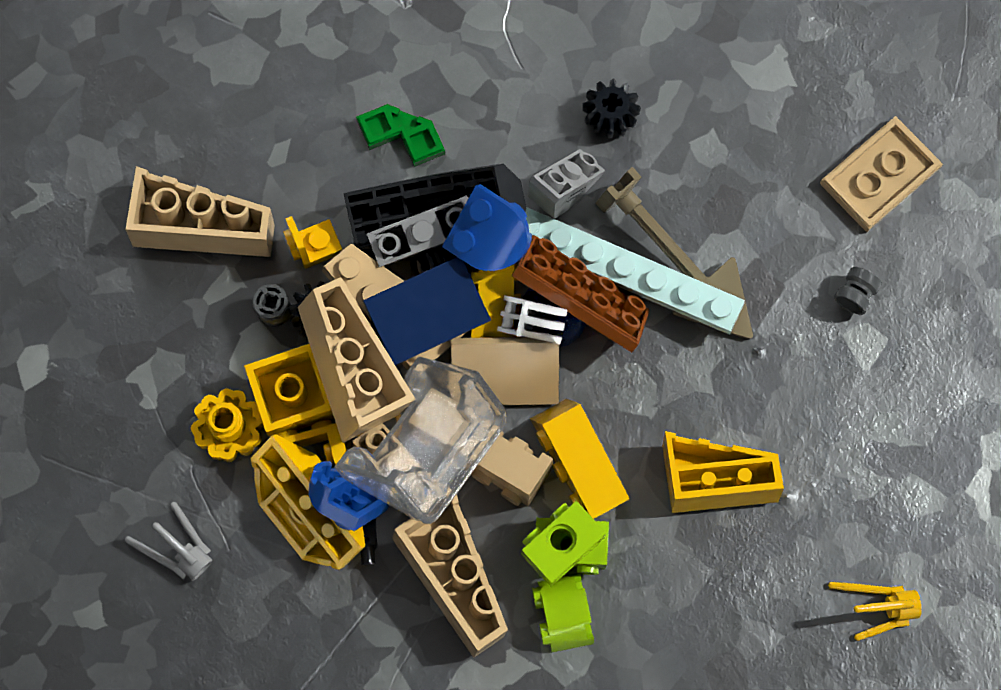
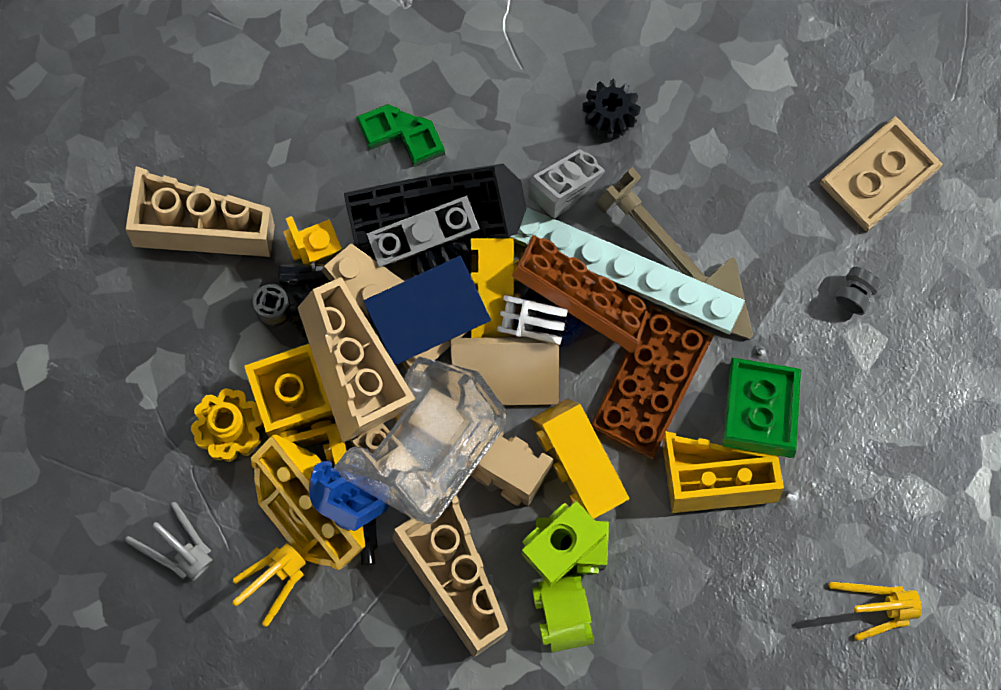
blue slope [442,184,532,271] -> none
none -> yellow plant [232,543,306,627]
none -> black axle [278,261,331,288]
none -> dark orange tile [591,304,715,460]
none -> green tile [722,357,801,458]

